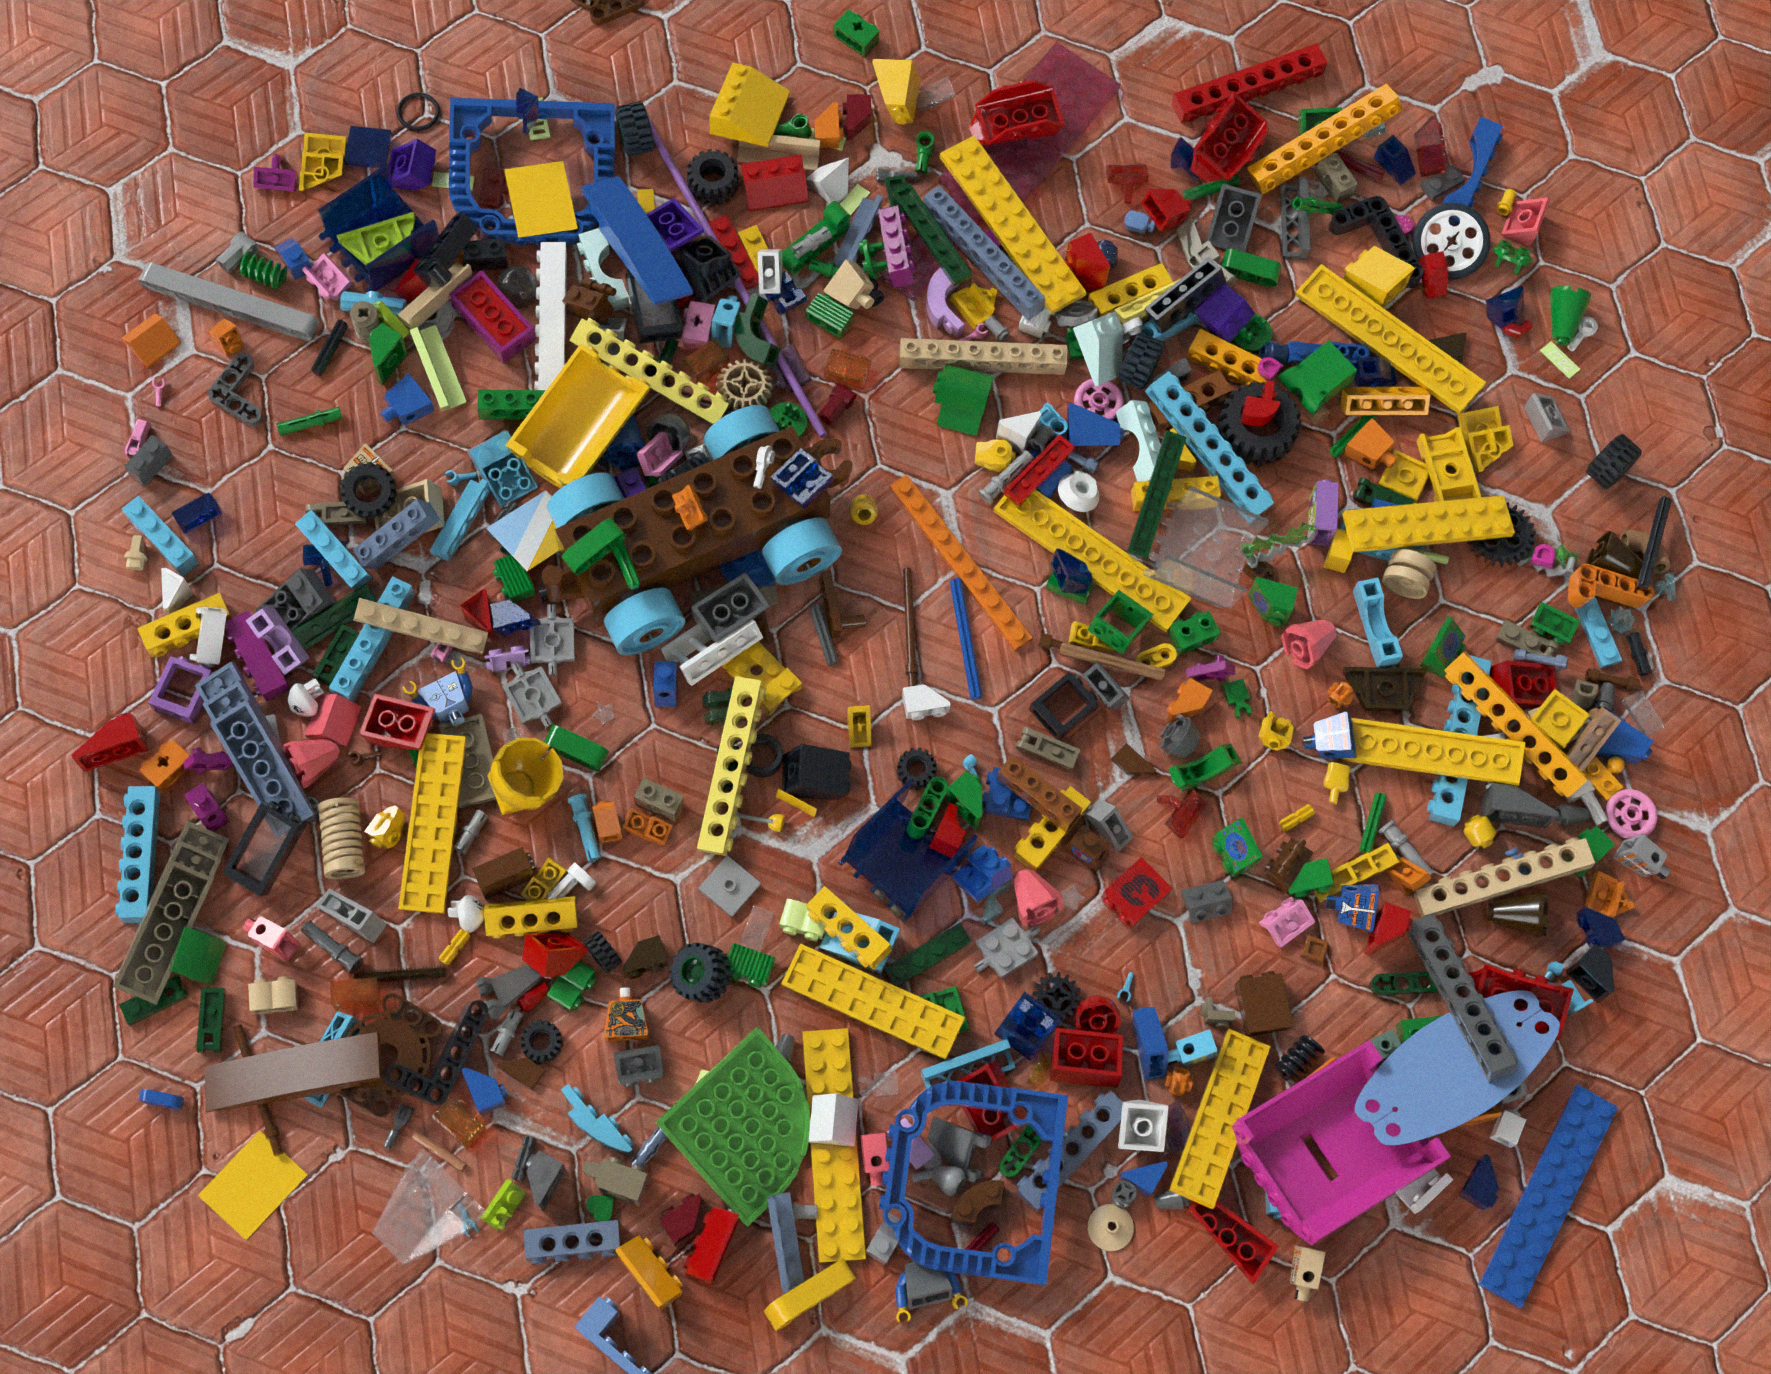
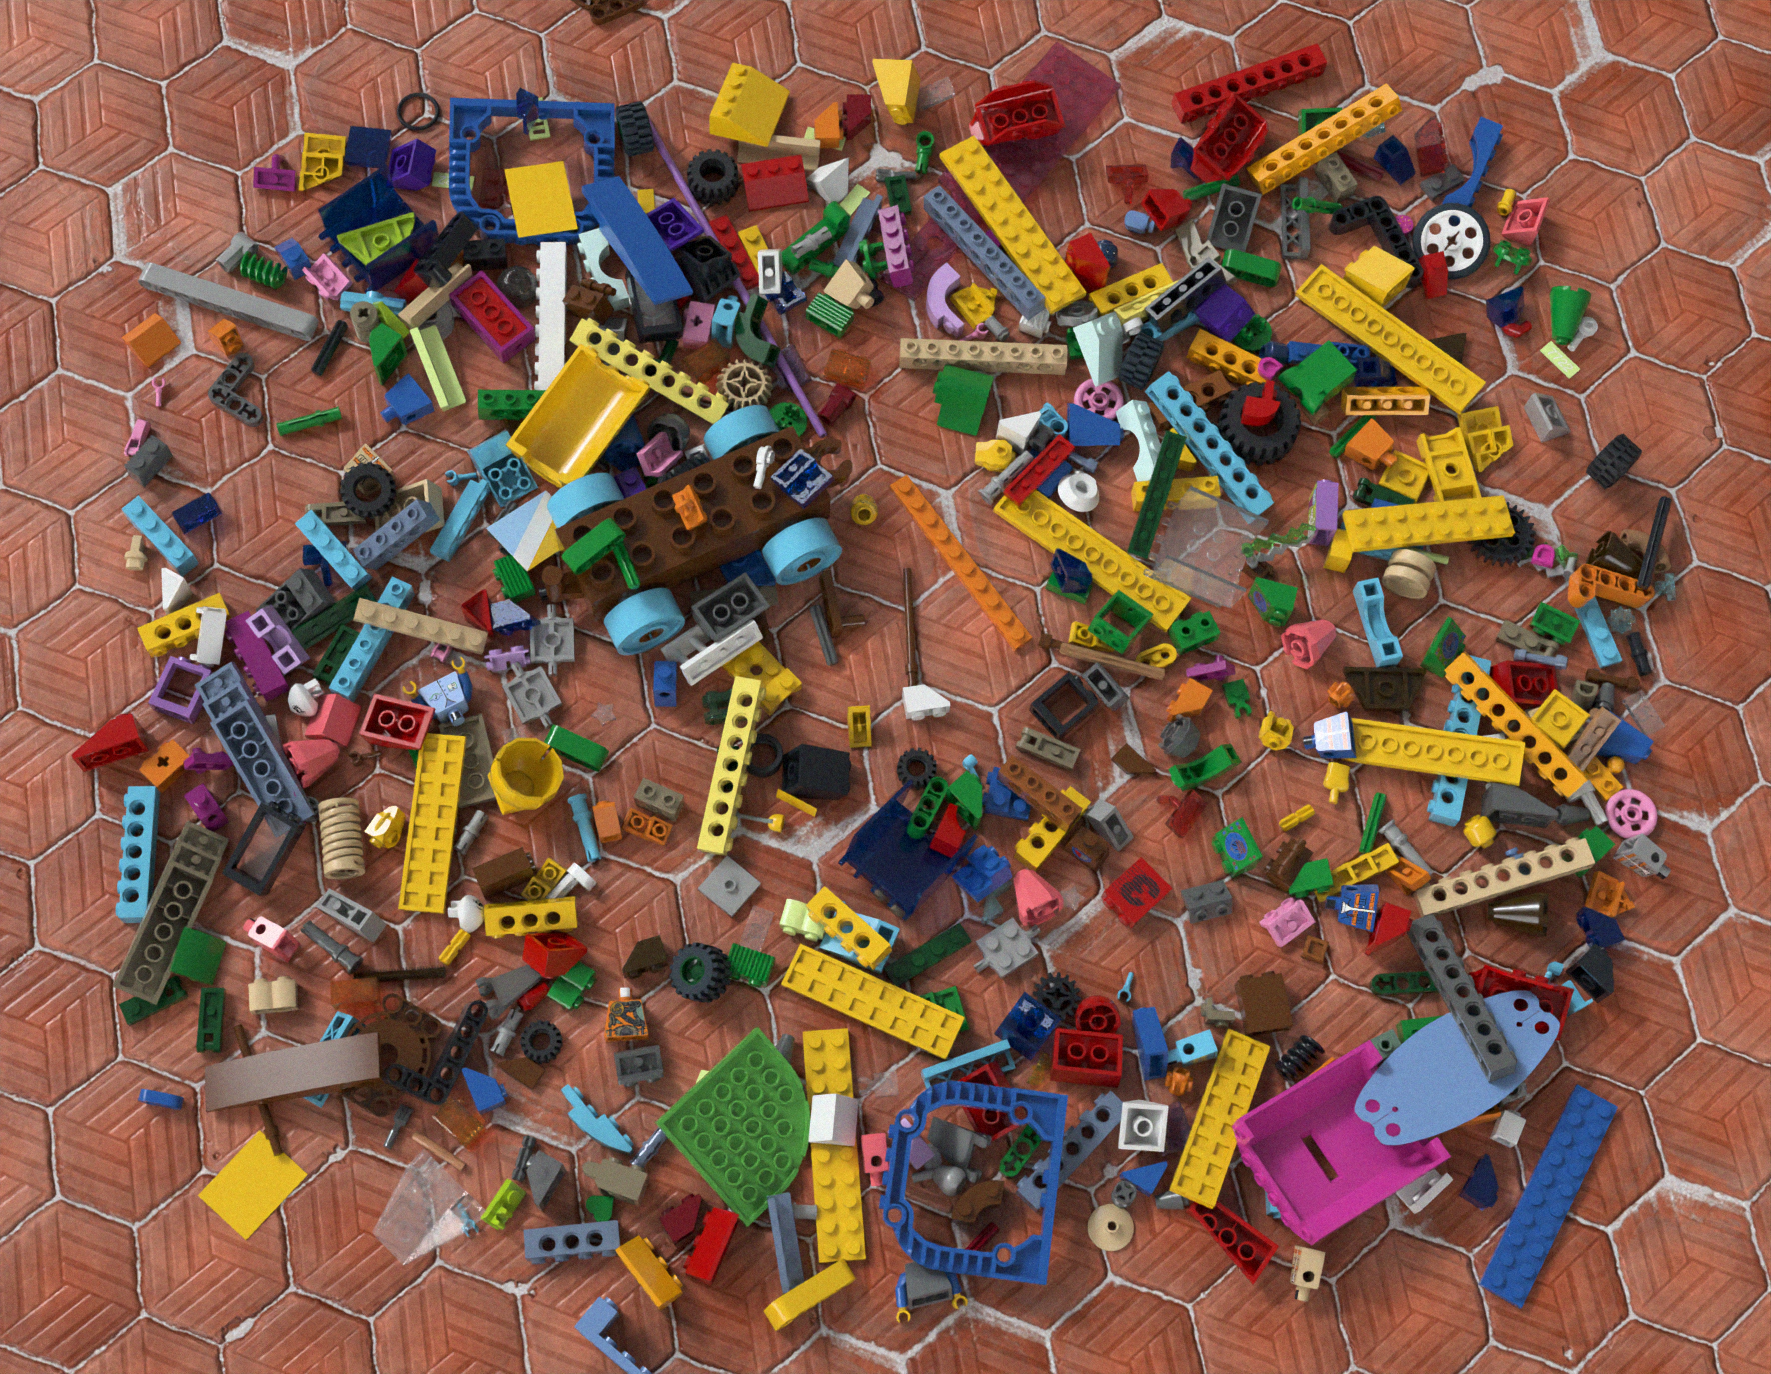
black tyre [583,931,622,974] -> none
green pin [773,114,812,139] -> none
green brick [833,9,880,58] -> none
light grey slope [865,1213,900,1265] -> none
dark green plate [892,183,972,286] -> none
blue axle [950,578,982,700] -> none
flat silver slope [1150,358,1192,385] -> none

